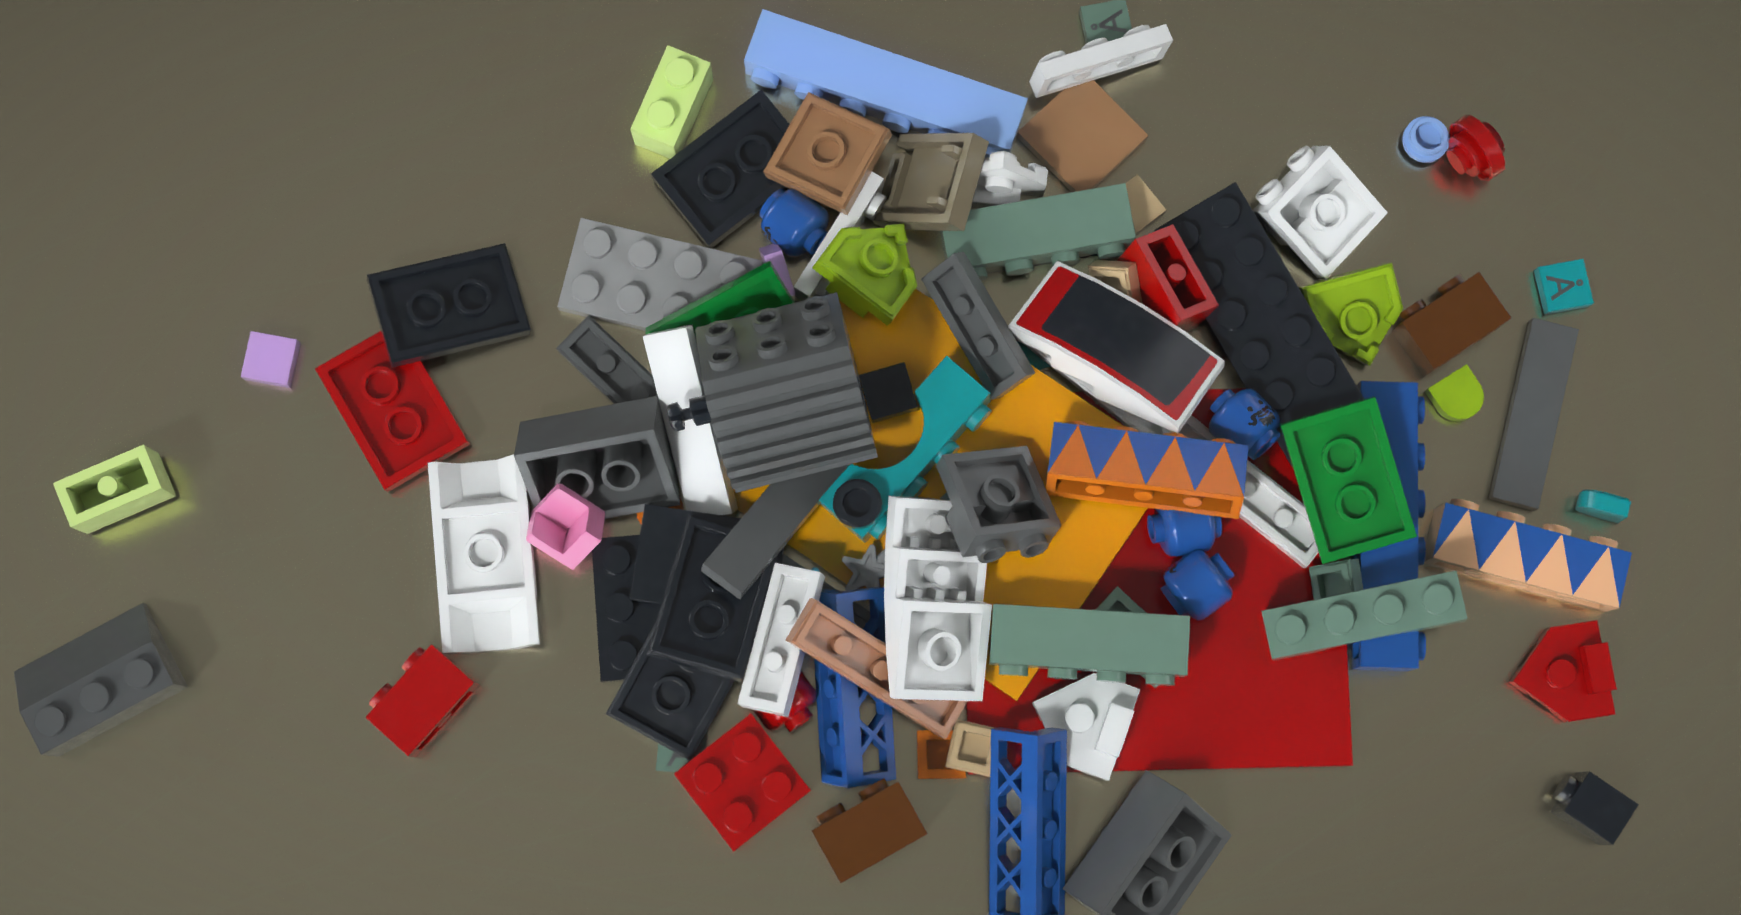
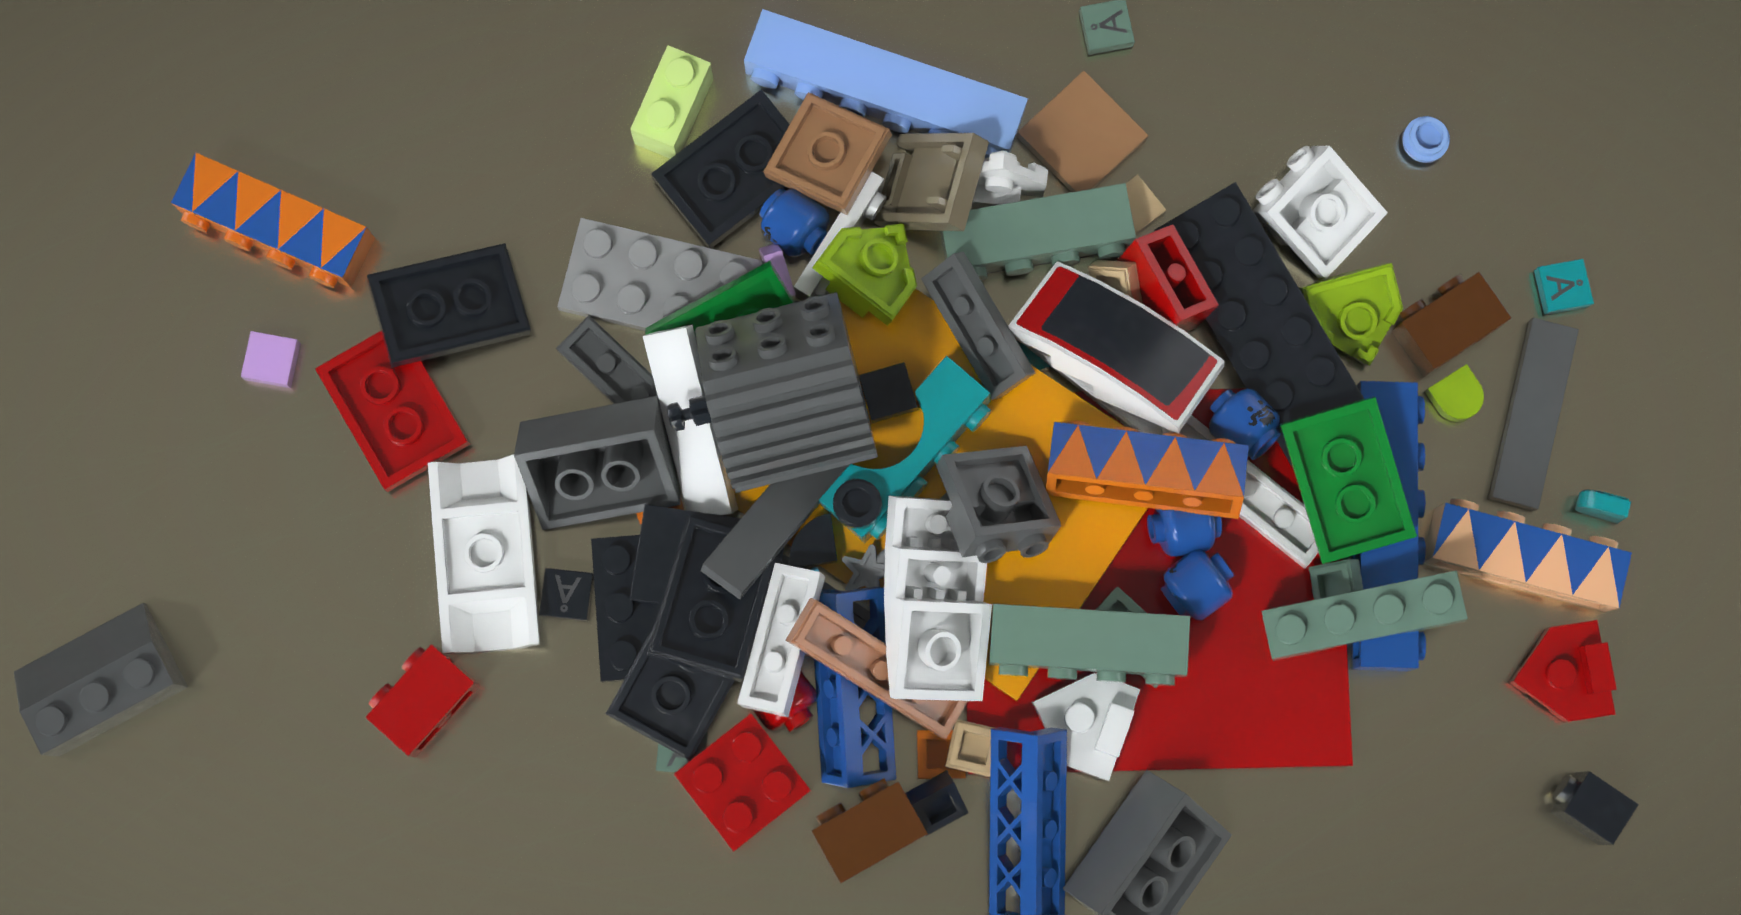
yellowish green brick [53,444,176,534] -> none
bright pink panel [526,484,605,570] -> none
white plate [1029,24,1173,98] -> none
red plate [1447,115,1505,182] -> none
none -> orange brick [171,153,375,288]
none -> black tile [539,568,594,622]
none -> black tile [789,513,837,568]
none -> black plate [905,770,969,836]

